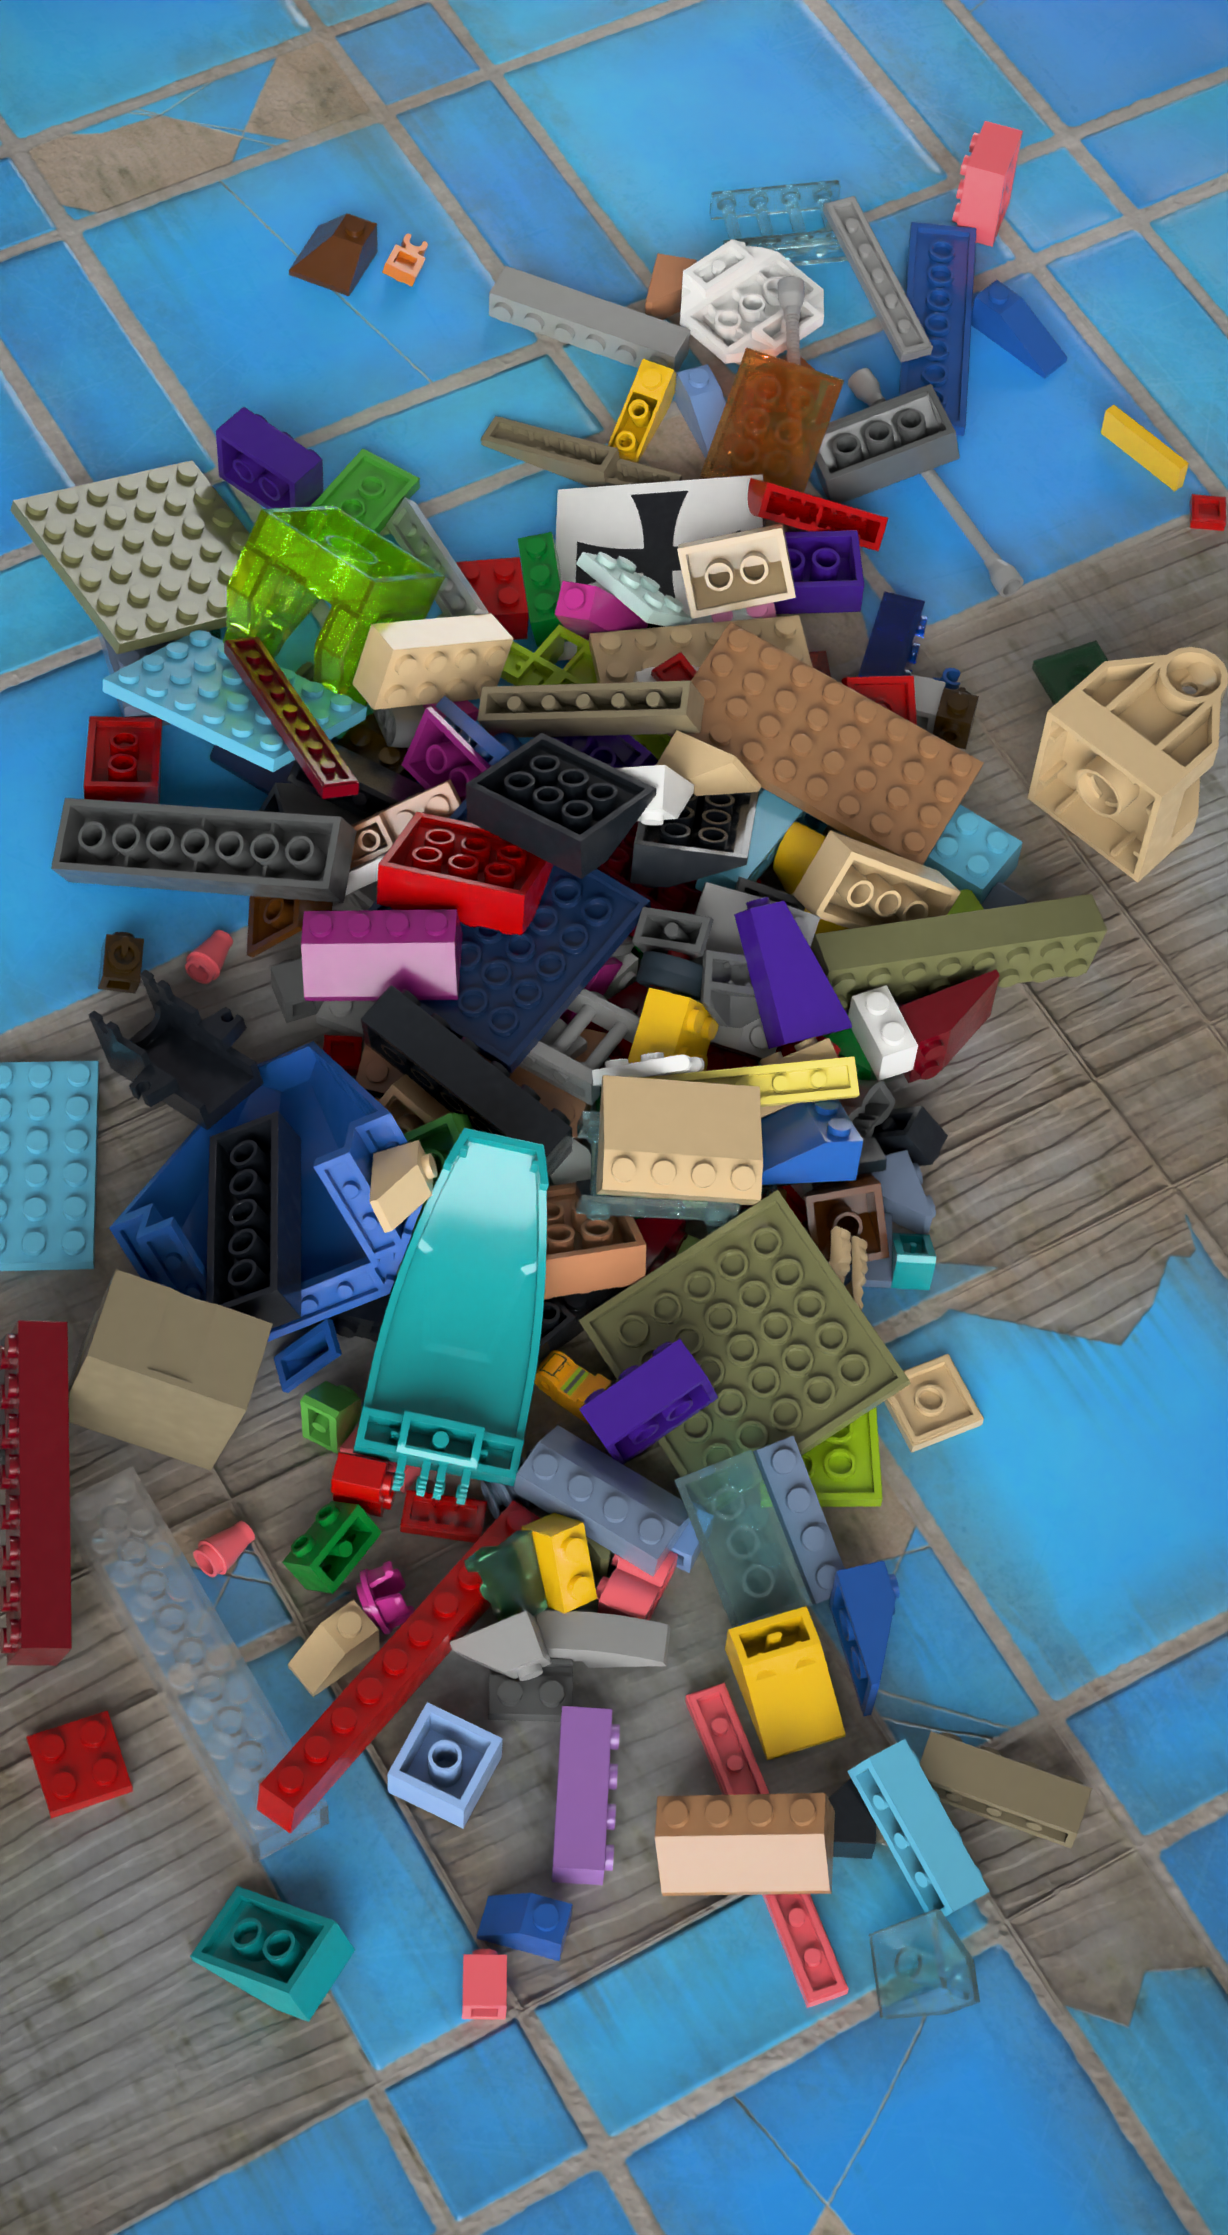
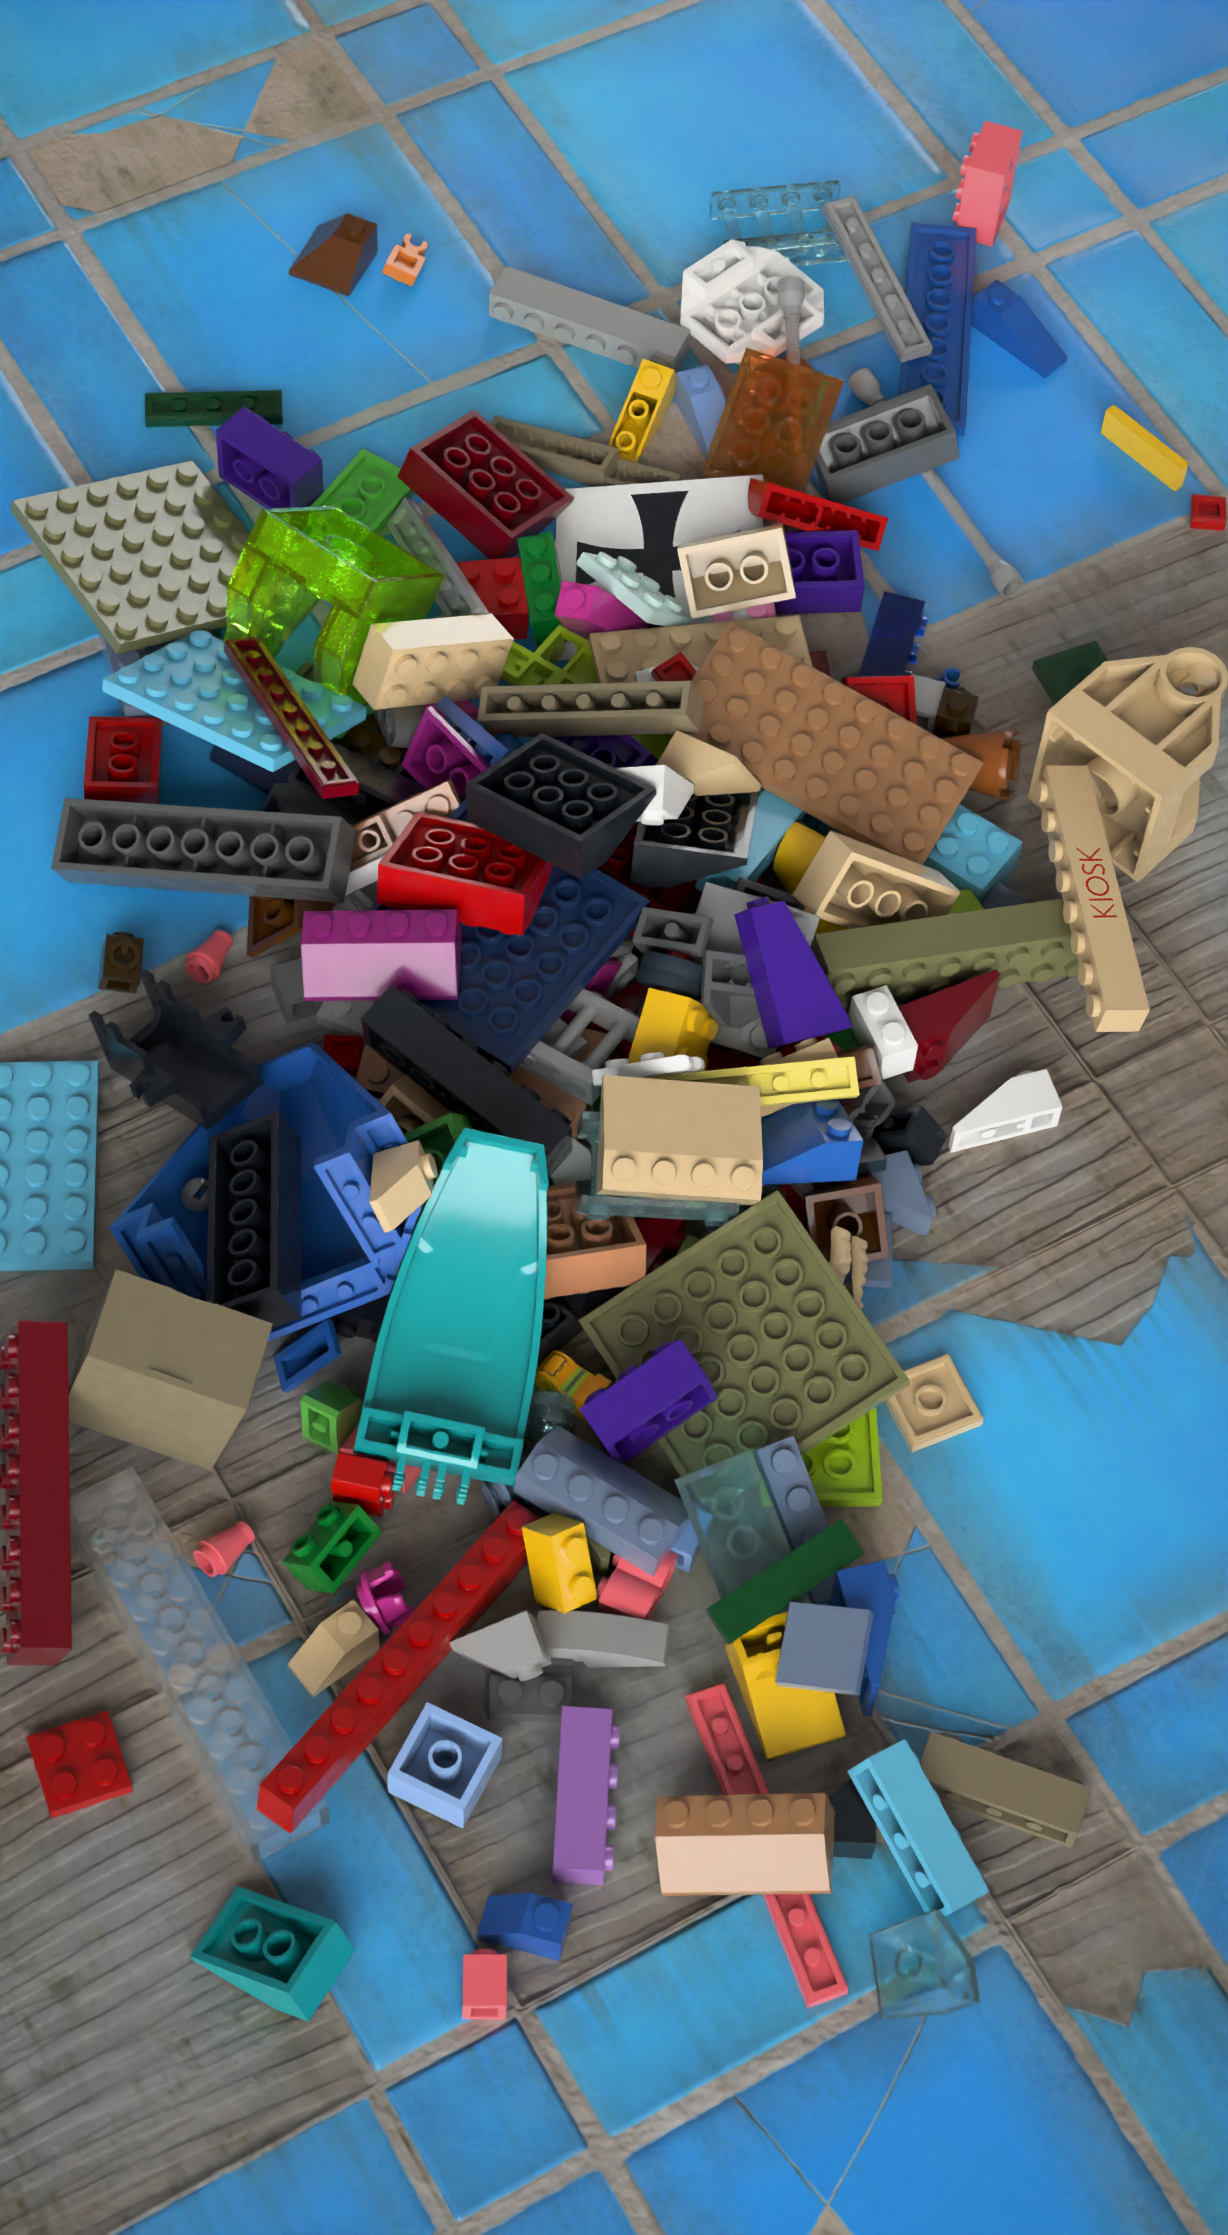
red plate [400,1490,487,1543] -> none
clear green slope [464,1530,548,1622] -> none
nougat slope [645,253,697,320] -> none
teal slope [891,1233,936,1290] -> none
none -> dark green tile [145,390,283,427]
none -> dark grey hinge [180,1177,209,1212]
none -> dark red slope [397,409,574,559]
none -> clear light blue wheel [524,1391,576,1443]
none -> dark green tile [705,1519,864,1645]
none -> sand blue tile [775,1601,874,1696]
none -> reddish brown plate [836,1044,883,1089]
none -> dark orange cone [940,728,1021,801]
none -> white slope [948,1069,1063,1153]
none -> tan brick [1034,765,1150,1032]

